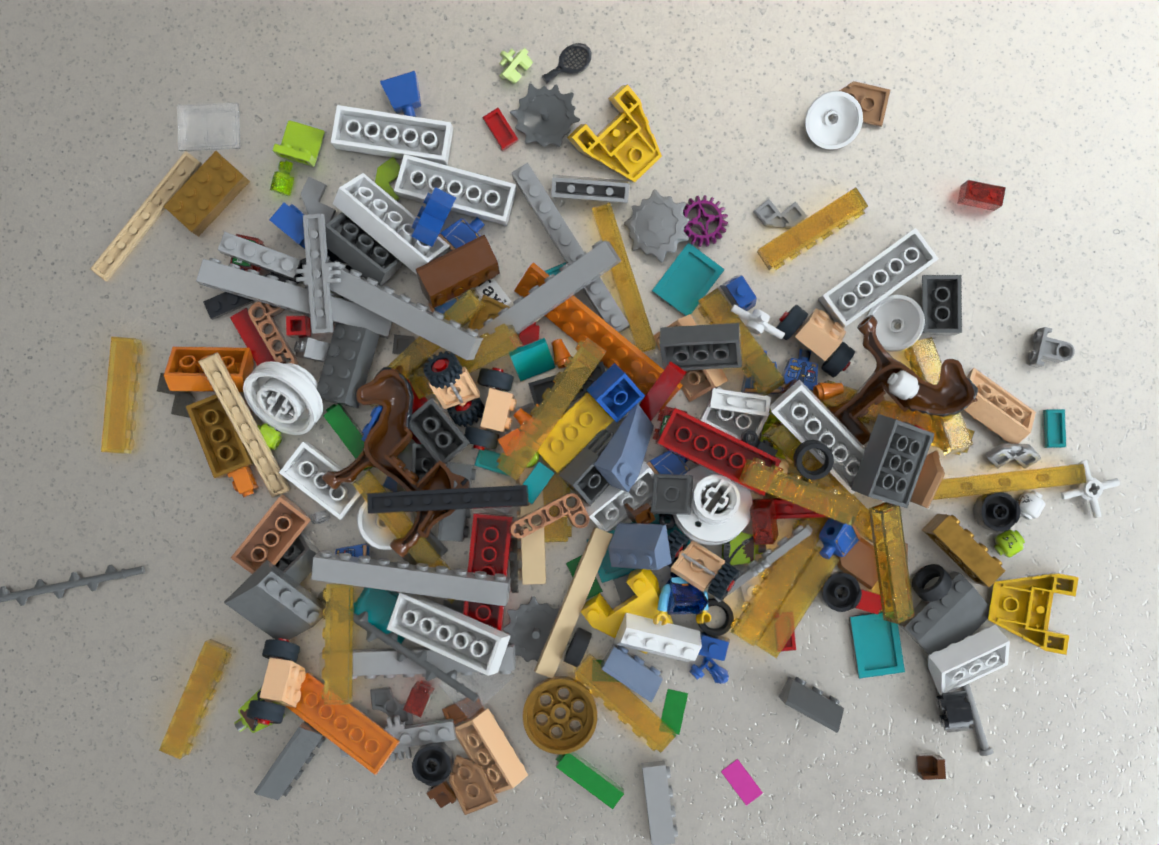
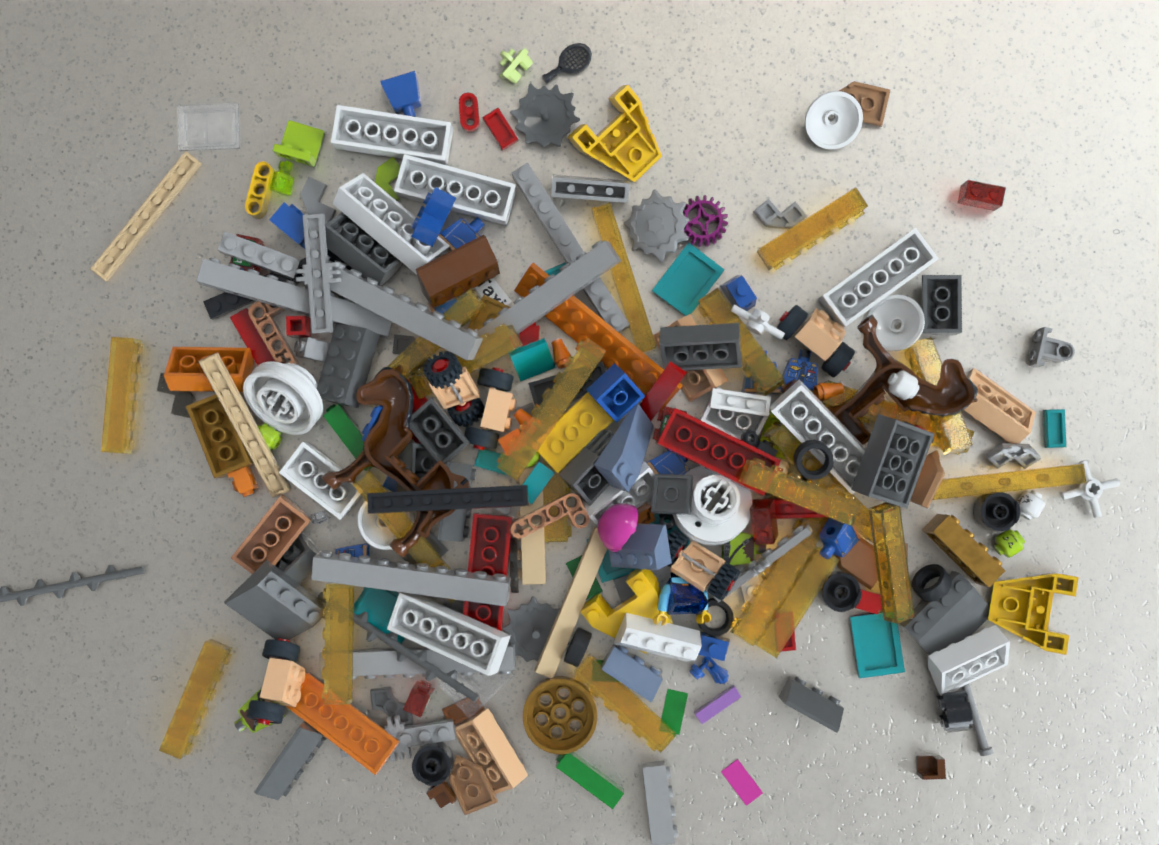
pearl gold brick [163,151,250,237] -> none
none -> yellow beam [245,161,276,219]
none -> red plate [459,92,480,132]
none -> dark pink cylinder [598,503,638,552]
none -> medium lavender piece [694,685,741,724]

